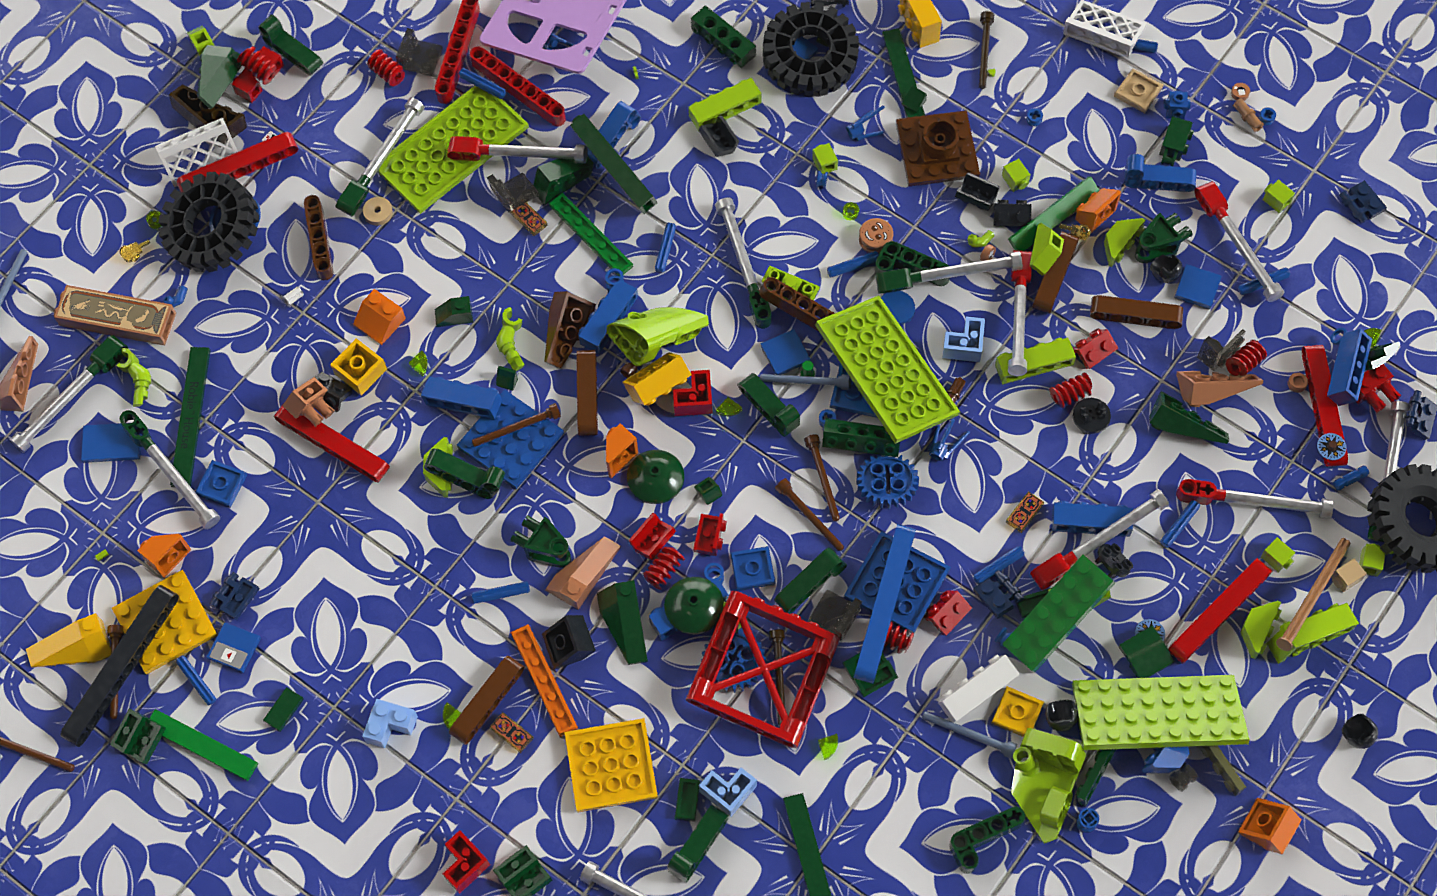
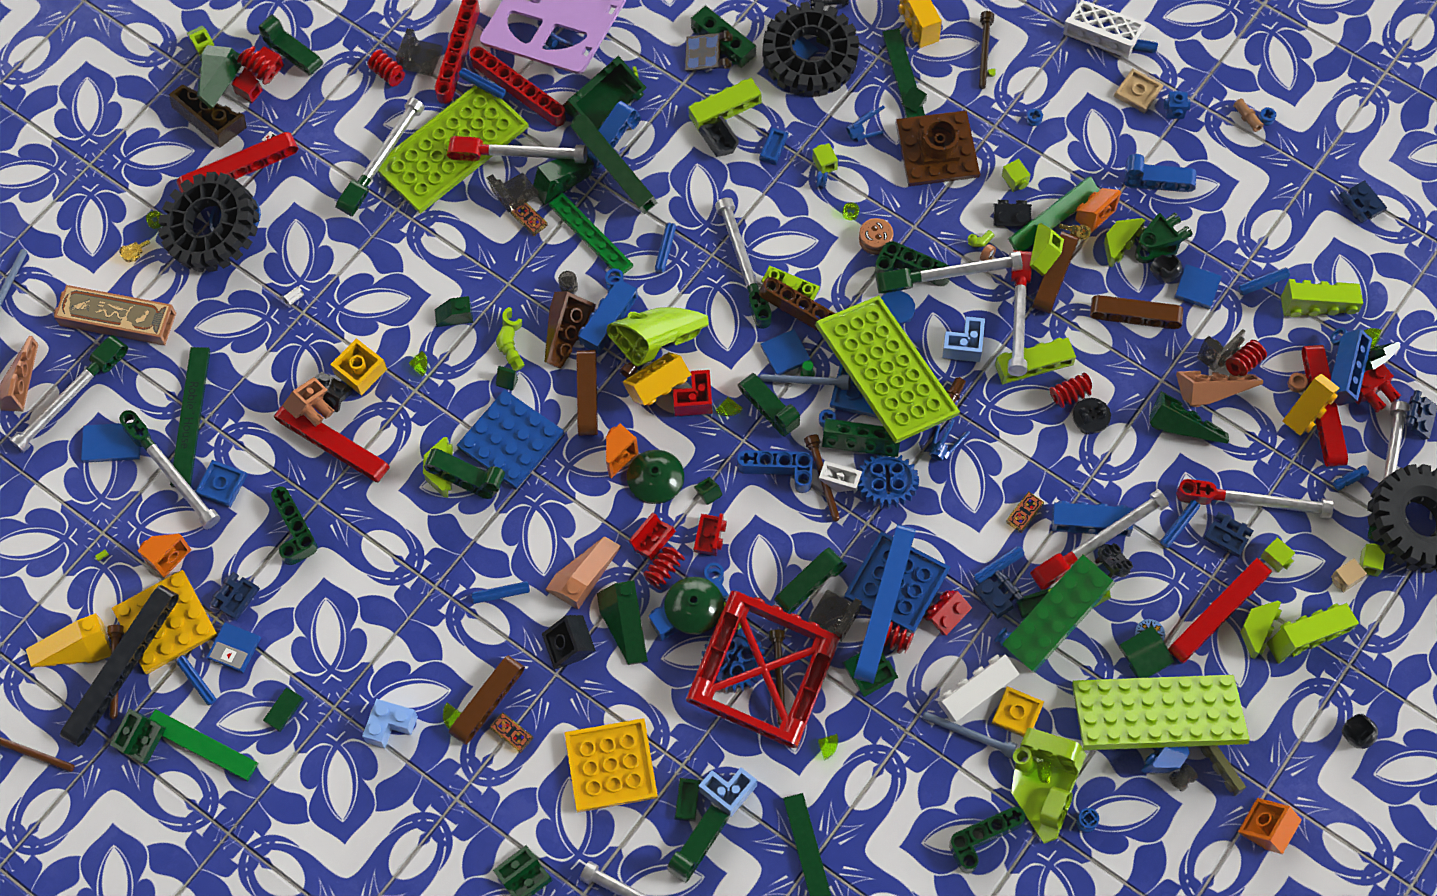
lime piece [116,348,151,407] -> none
white fence [155,118,238,187] -> none
blue arm [163,285,188,308] -> none
reddish brown beam [304,195,334,280] -> none
orange slope [353,289,406,345] -> none
tan piece [363,197,393,226] -> none
blue brick [421,376,502,419] -> none
red brick [442,830,490,894] -> none
reddish brown piece [472,403,561,447] -> none
orange tile [510,624,578,737] -> none
dark green piece [511,515,571,568] -> none
blue tile [730,546,776,591] -> none
reddish brown piece [775,478,844,551] -> none
blue axle [827,251,879,278] -> none
black bracket [955,173,1000,211] -> none
black hair [1045,700,1078,731] -> none
red bracket [1073,328,1119,369] -> none
dark green plate [1076,749,1116,807] -> none
dark green brick [1159,116,1194,166] -> none
piece [1194,181,1284,302] -> none
nougat tile [1231,83,1250,101] -> none
lime brick [1263,179,1295,213] -> none
medium nougat axle [1276,538,1351,651] -> none
piece [1317,433,1347,460] -> none
none -> dark green beam [271,486,318,565]
none -> clear smoke wheel [558,271,578,294]
none -> dark green windscreen [563,55,647,130]
none -> dark brown flag [685,31,733,71]
none -> blue beam [737,450,812,493]
none -> blue tile [759,128,789,165]
none -> white slope [819,461,862,492]
none -> clear neon green tile [1037,759,1051,783]
none -> dark blue plate [1203,512,1254,558]
none -> lime wedge [1281,279,1363,317]
none -> yellow brick [1282,374,1340,436]

